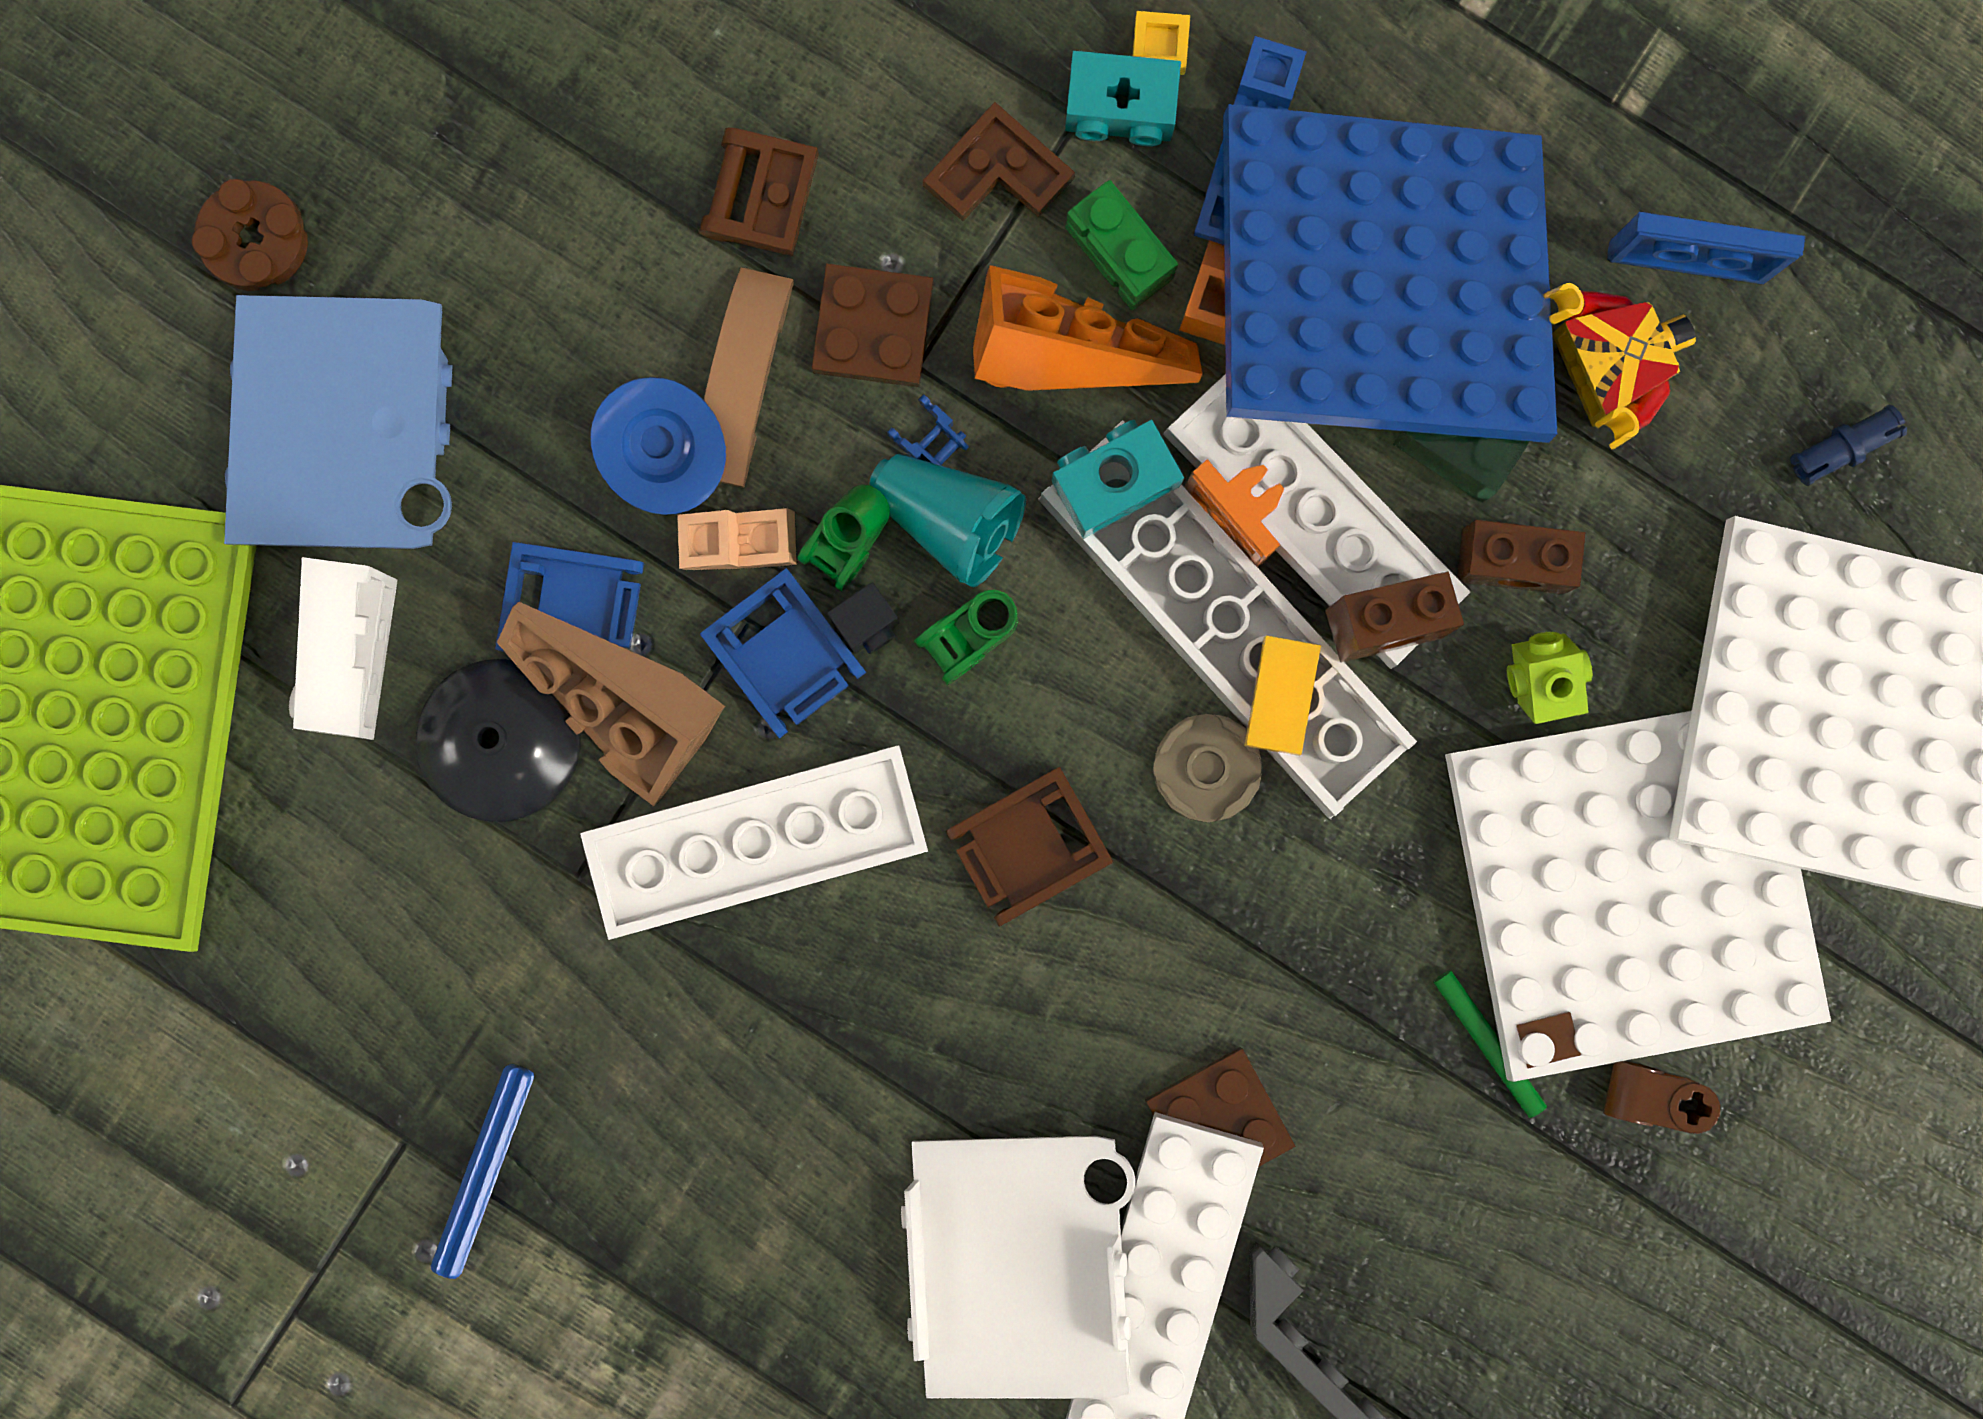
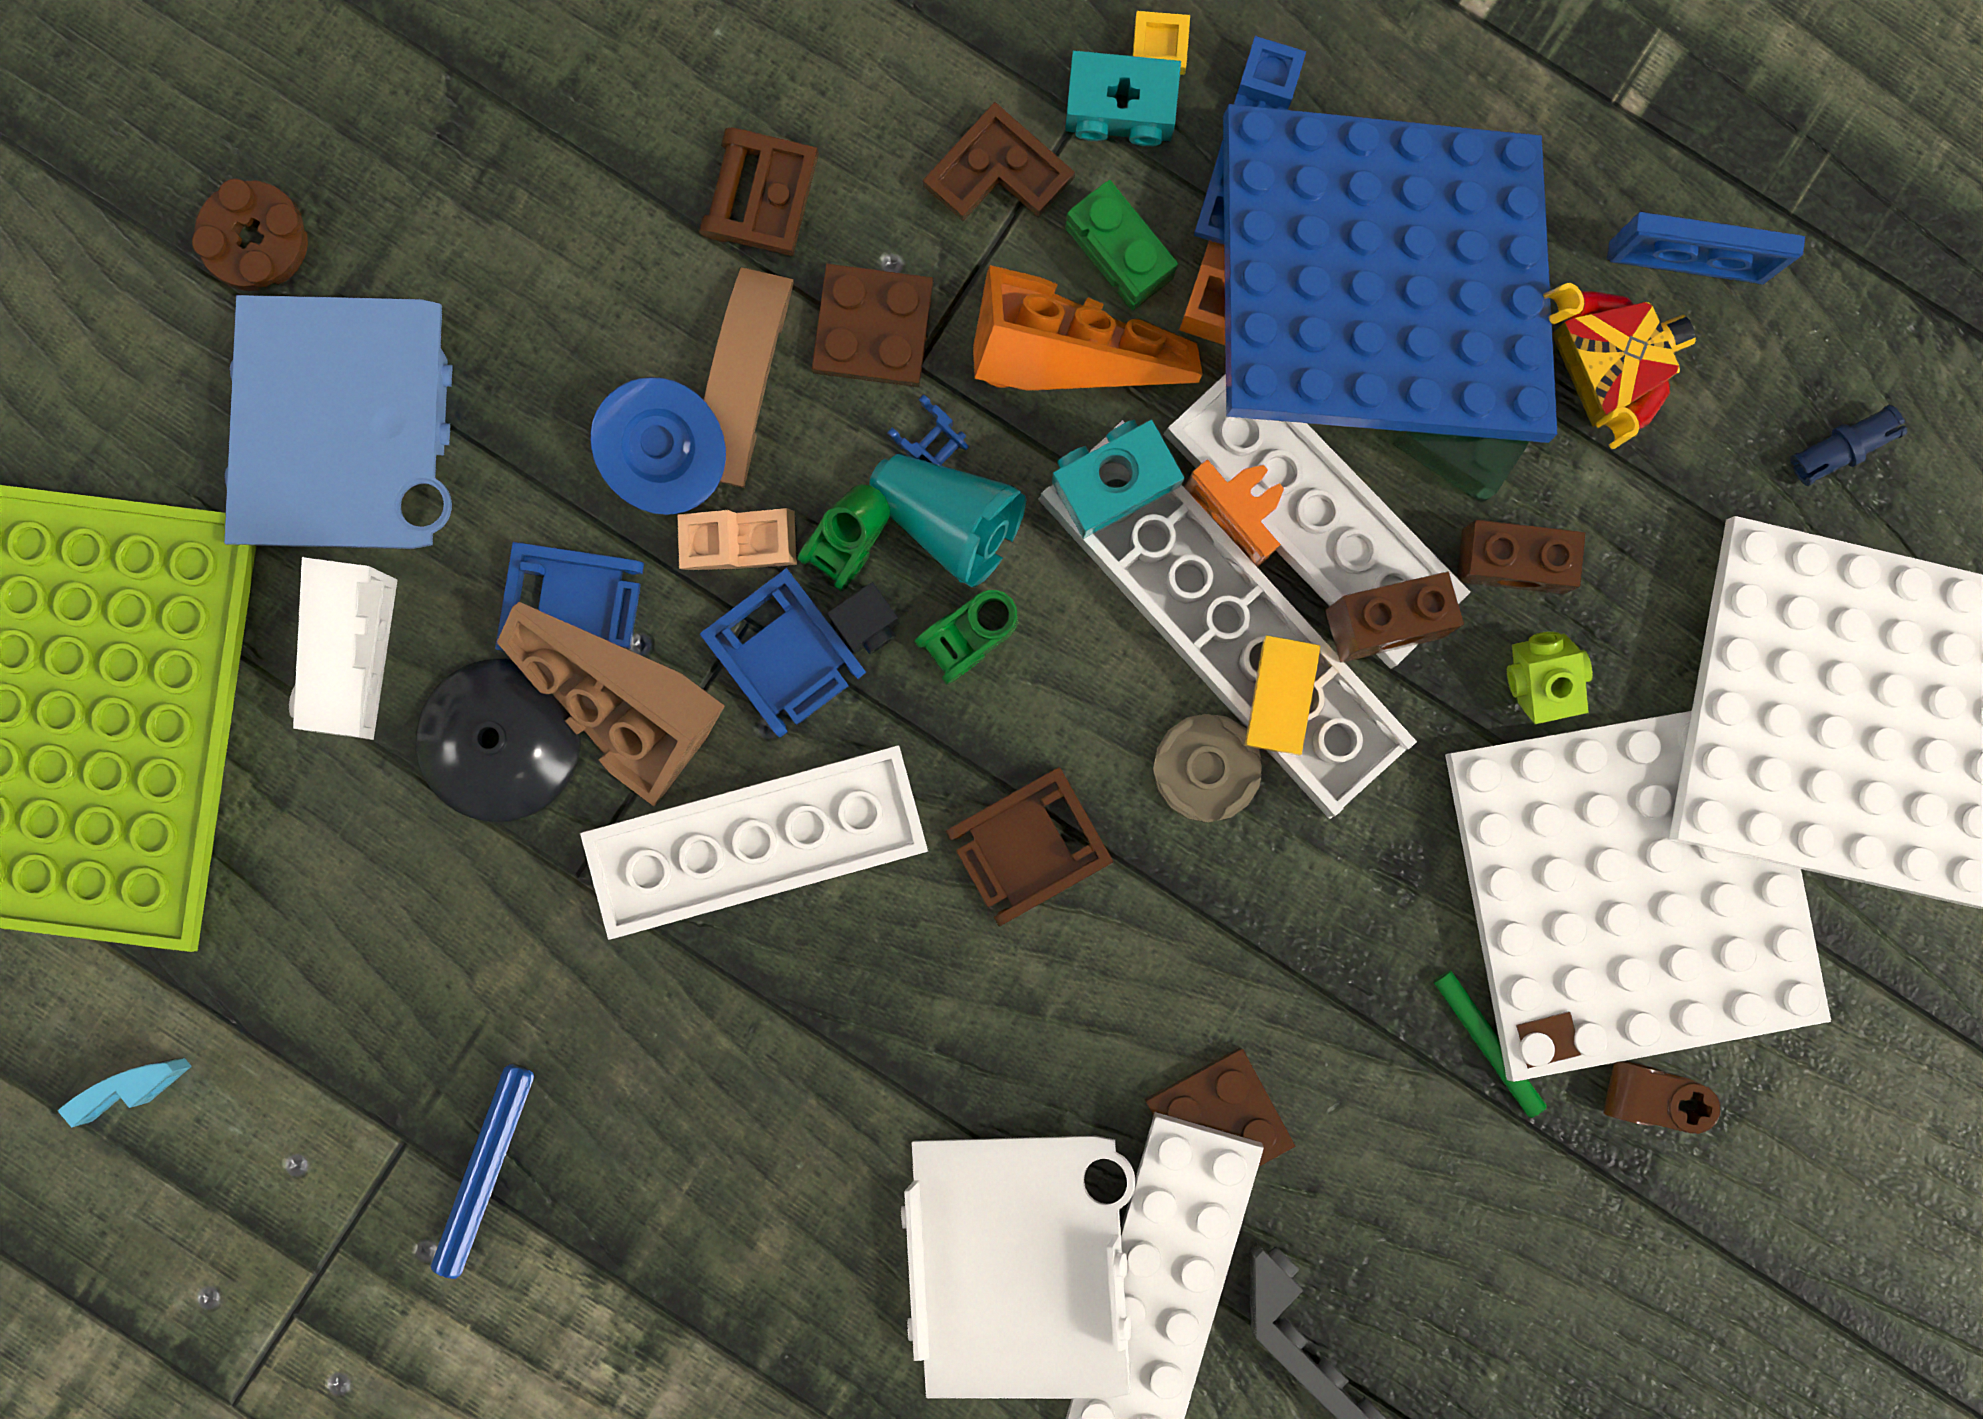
none -> medium azure slope [57,1058,192,1128]

